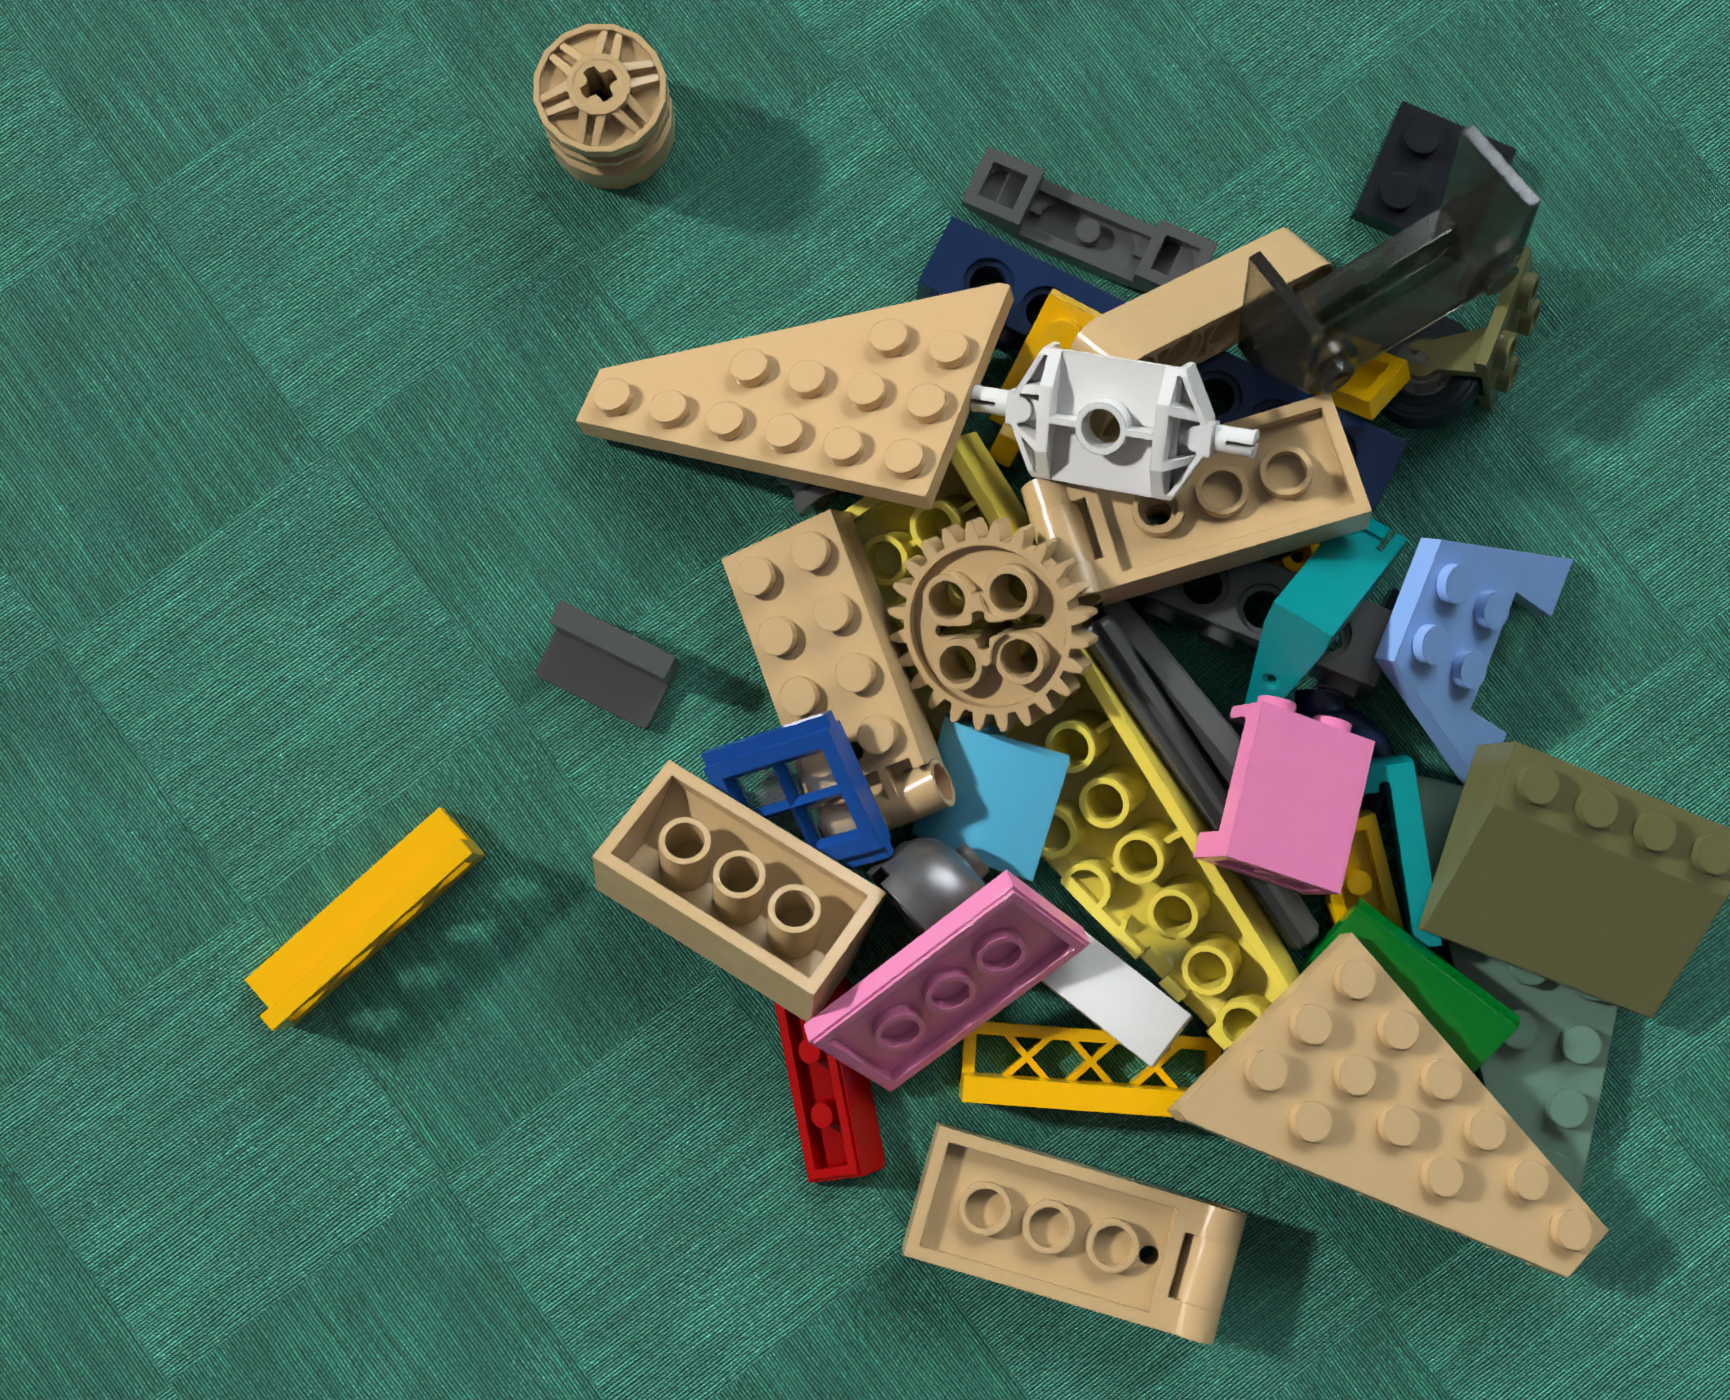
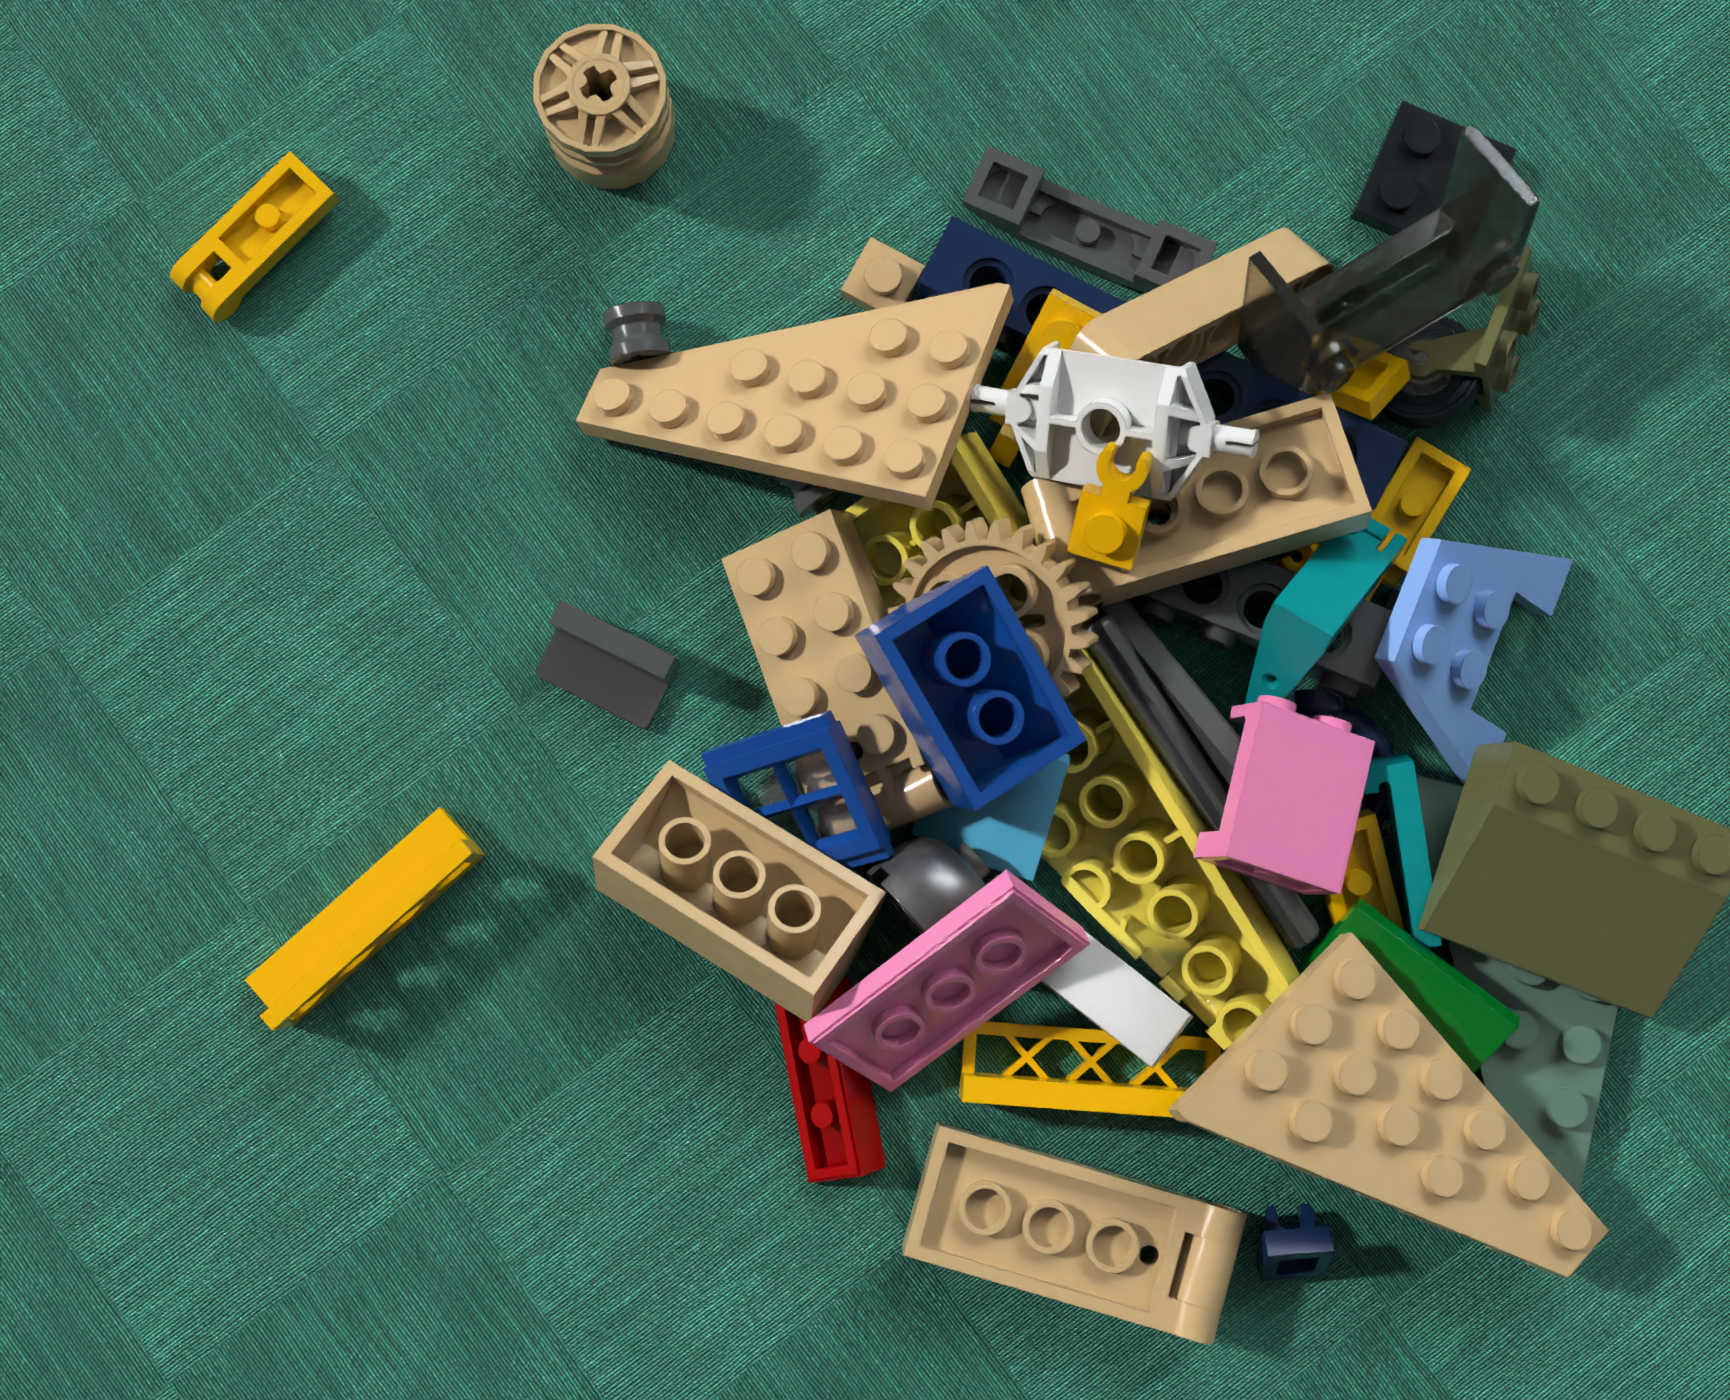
none -> yellow plate [170,151,340,322]
none -> dark grey wheel [602,301,672,366]
none -> tan plate [841,237,925,311]
none -> blue slope [854,565,1086,811]
none -> yellow plate [1066,442,1152,570]
none -> dark blue tile [1256,1204,1334,1281]
none -> yellow hinge [1365,436,1471,602]

